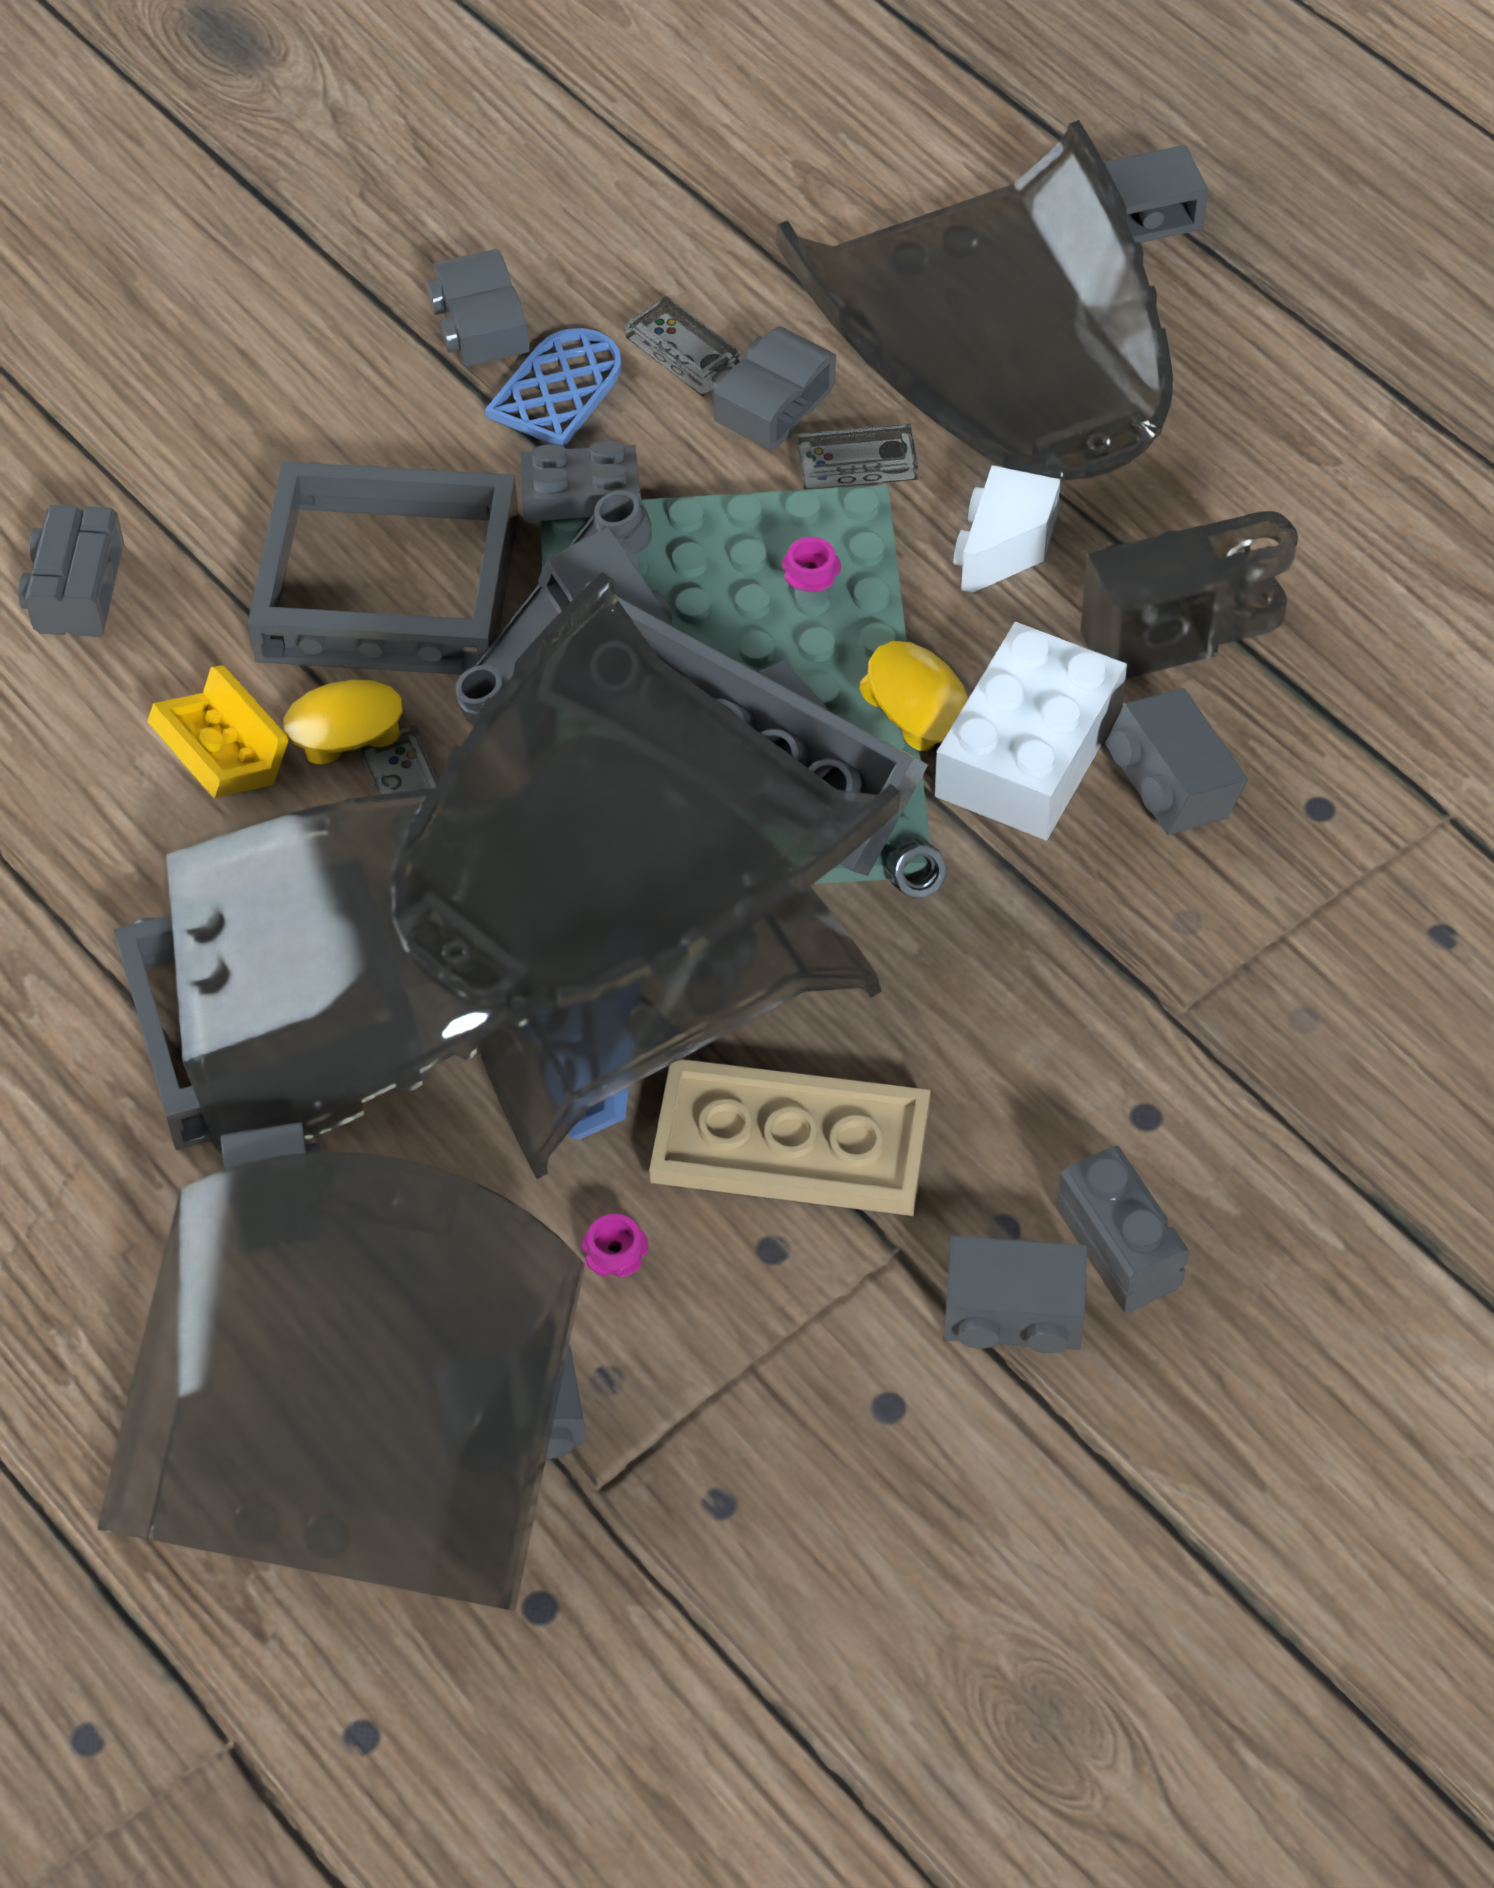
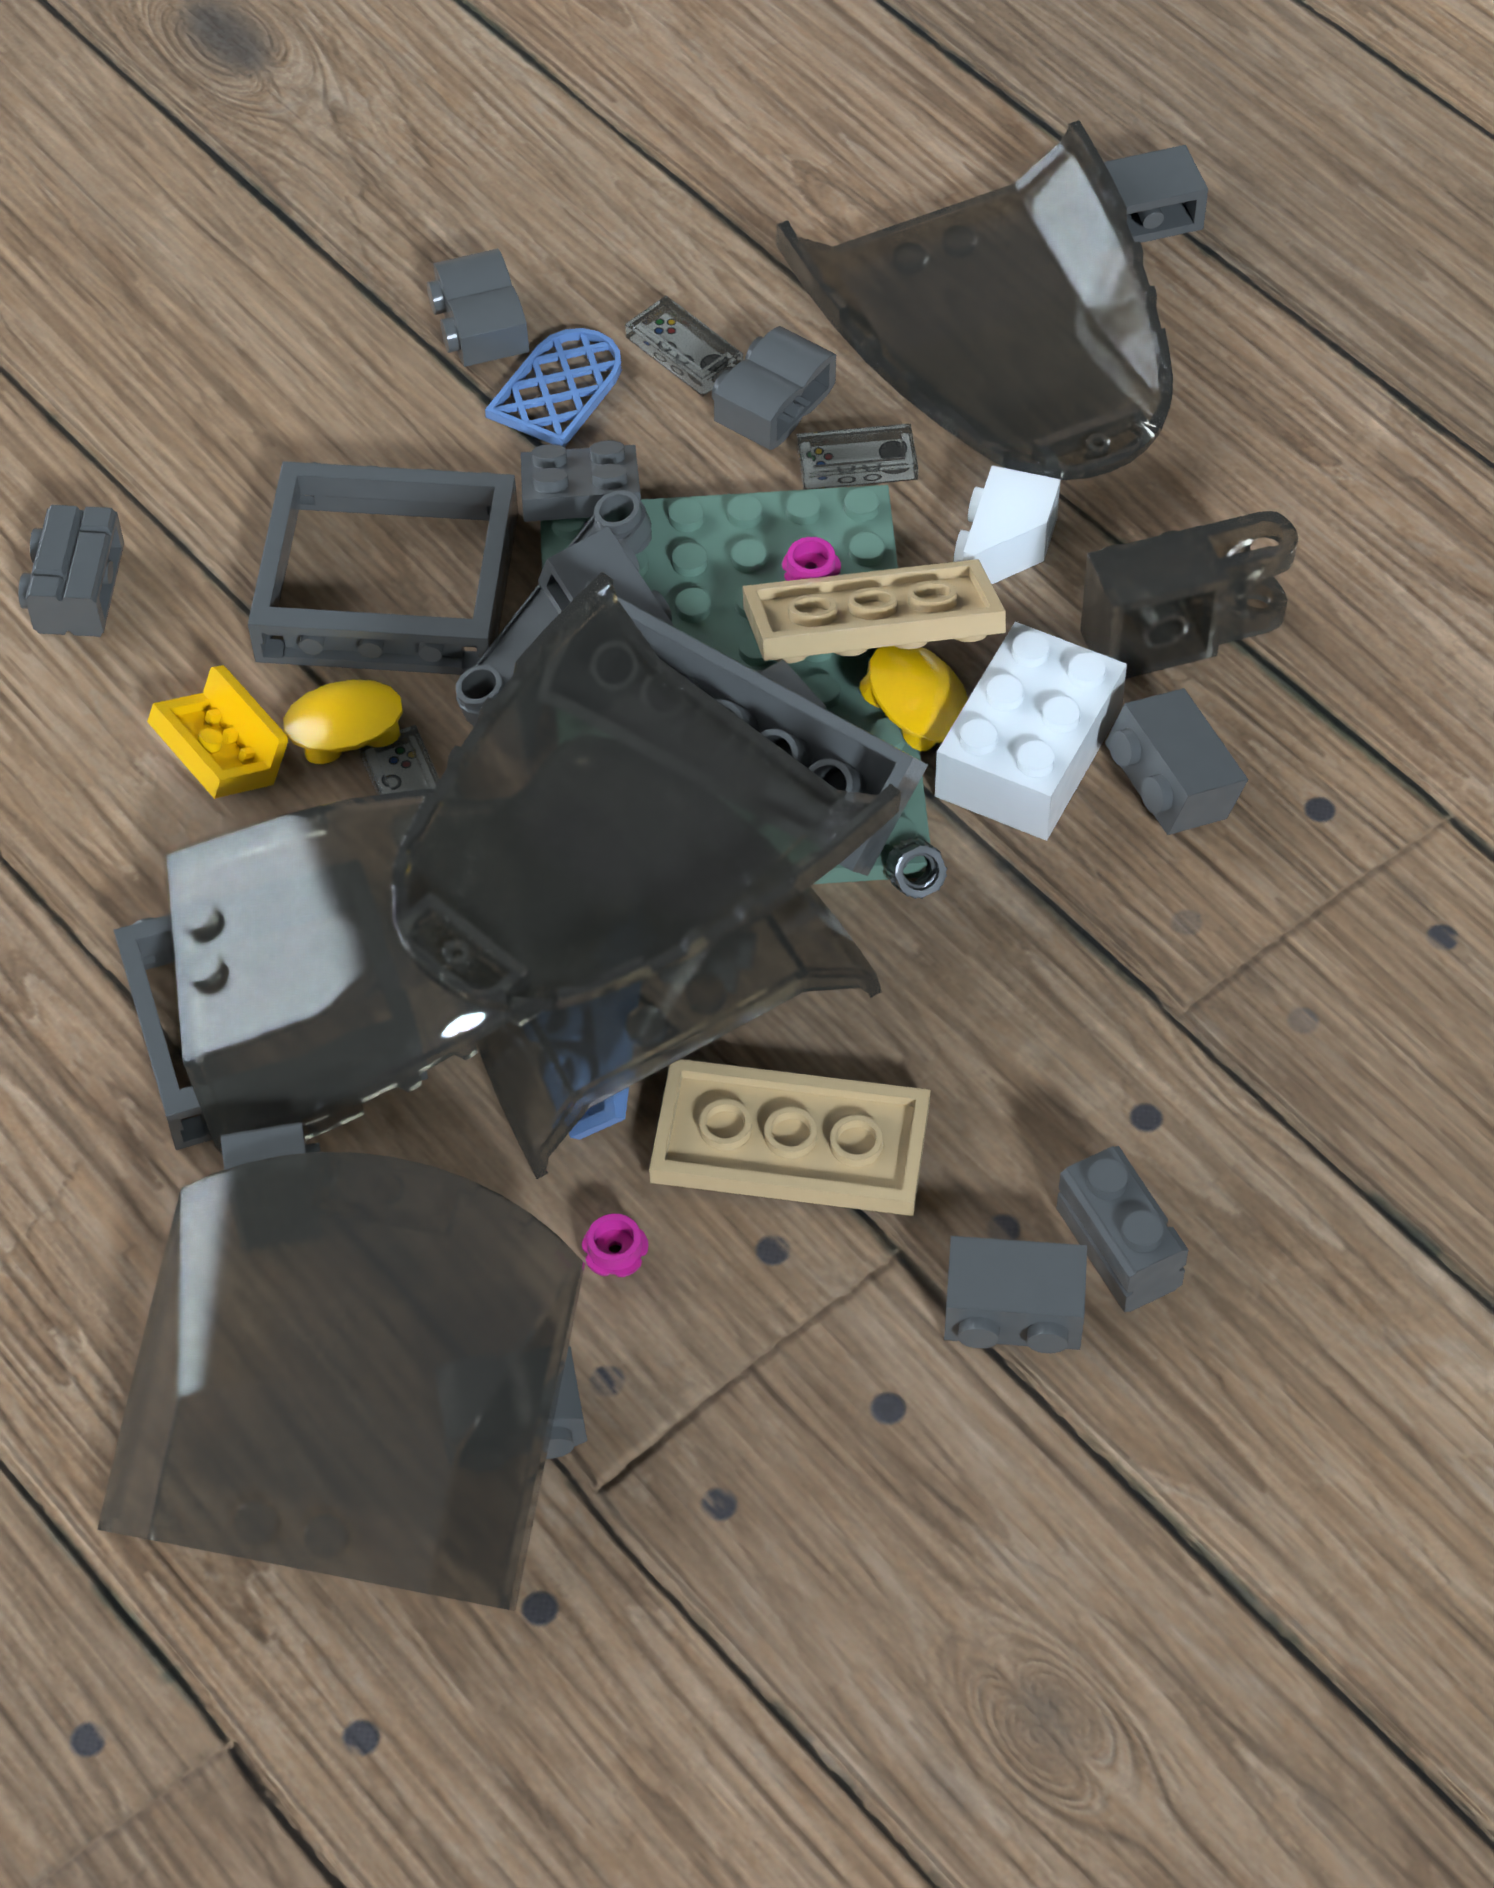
none -> tan plate [742,559,1006,663]

